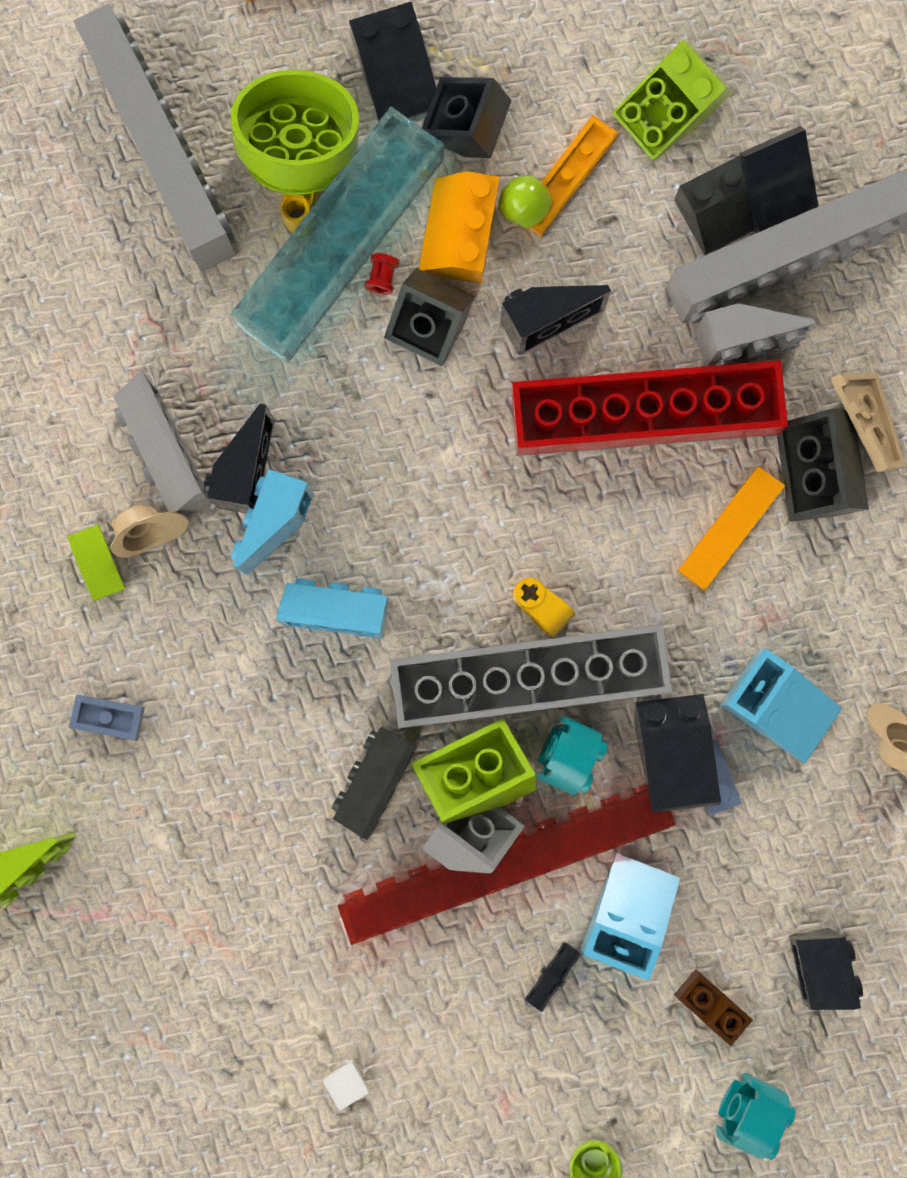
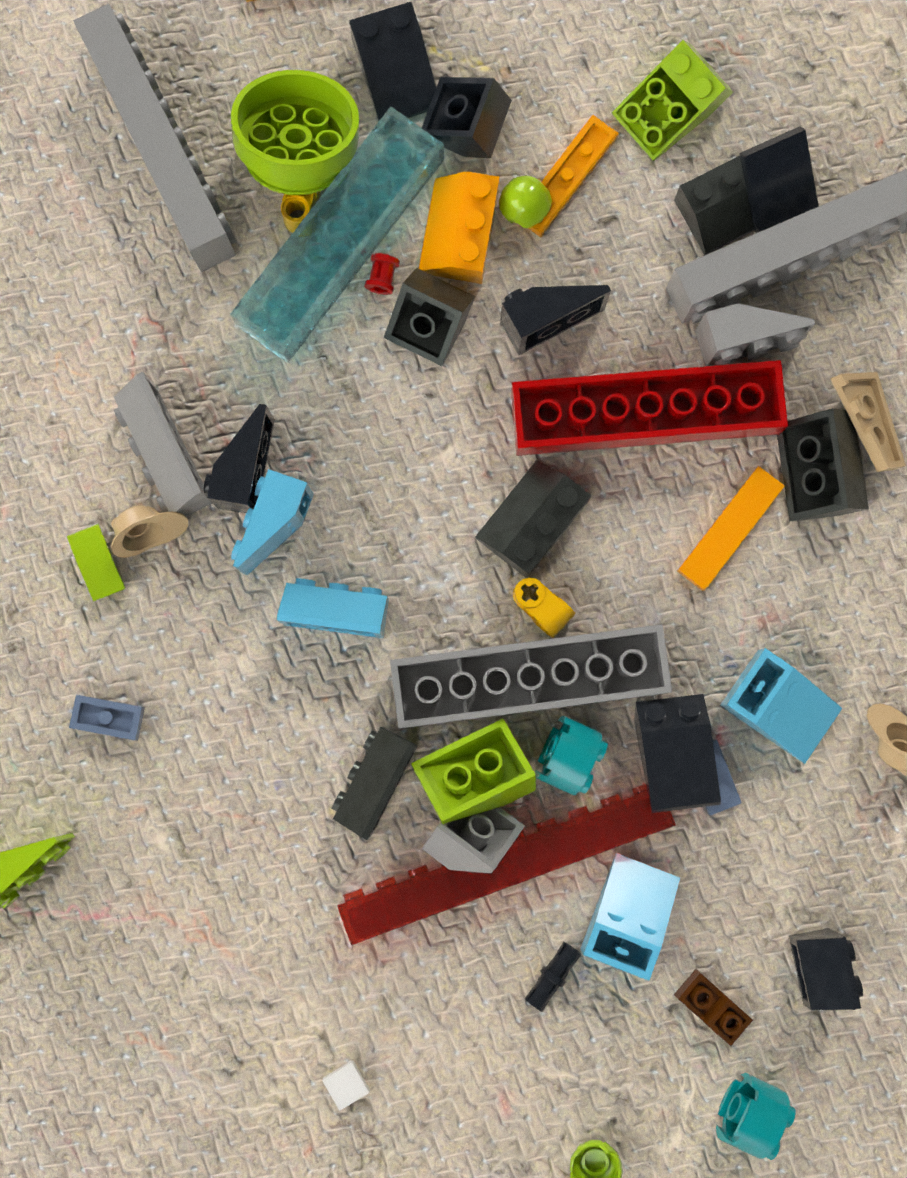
none -> pearl dark grey slope [475,460,591,578]

